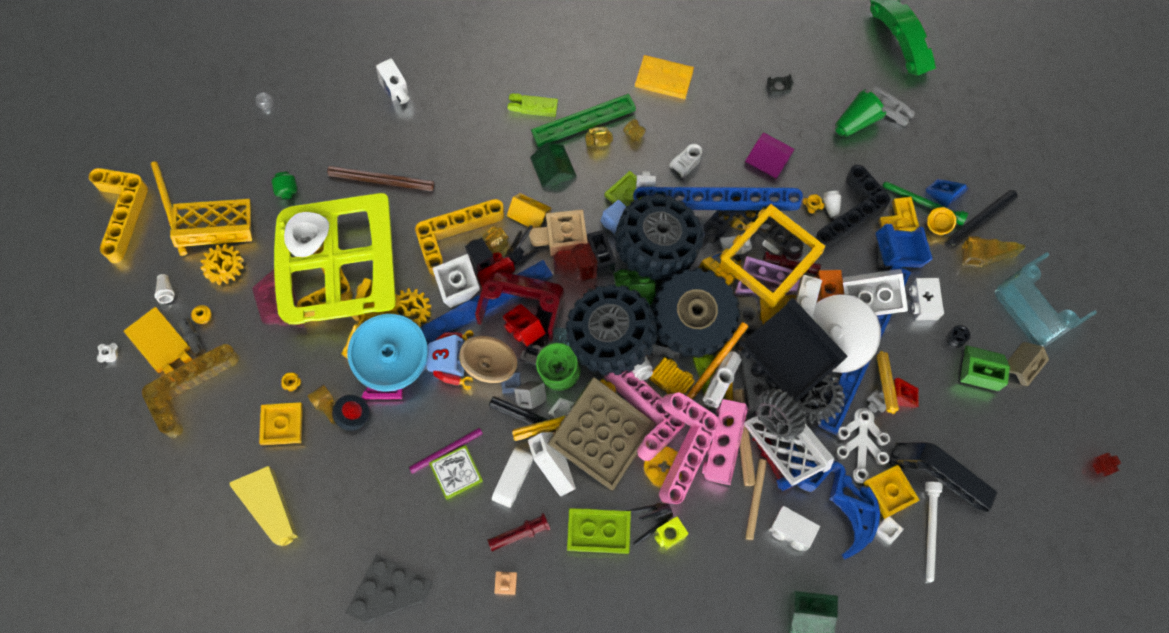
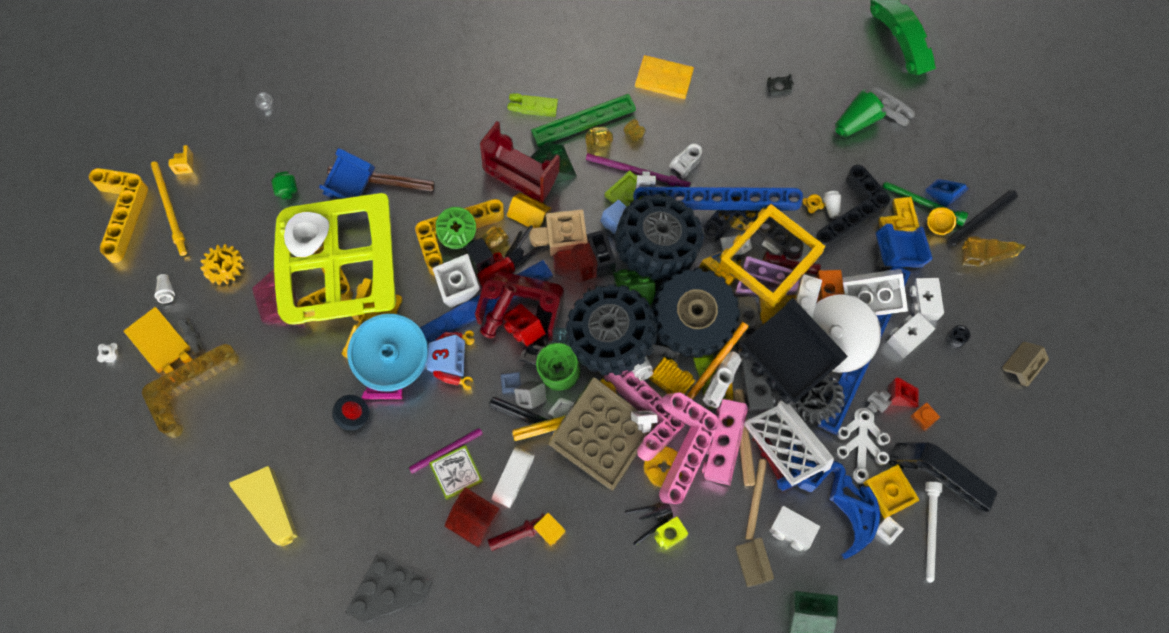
yellow fence [170,199,252,247] -> none
yellow plate [191,305,211,324] -> none
yellow plate [259,402,303,446] -> none
yellow plate [281,373,301,391] -> none
clear yellow pin [307,385,336,425] -> none
white torso [376,58,409,104] -> none
yellow gear [389,288,431,328] -> none
tan dish [459,336,517,383] -> none
light nougat tile [494,571,517,595] -> none
white slope [528,432,576,496] -> none
lime plate [567,508,631,554] -> none
magenta slope [745,132,795,180] -> none
dark grey gear [754,388,807,440] -> none
yellow axle [877,351,899,414] -> none
bright green slope [960,345,1010,391] -> none
clear light blue windscreen [995,252,1097,348] -> none
clear red gear [1092,452,1122,477] -> none
none -> yellow panel [169,145,193,174]
none -> blue panel [318,148,375,199]
none -> bright green wheel [436,207,476,250]
none -> clear red slope [444,487,501,548]
none -> dark red windscreen [480,121,560,203]
none -> dark red pin [480,284,517,339]
none -> yellow panel [534,513,566,547]
none -> magenta bar [586,153,691,187]
none -> white tile [631,410,657,433]
none -> dark tan panel [735,537,774,587]
none -> white brick [887,312,935,359]
none -> orange plate [911,402,940,431]

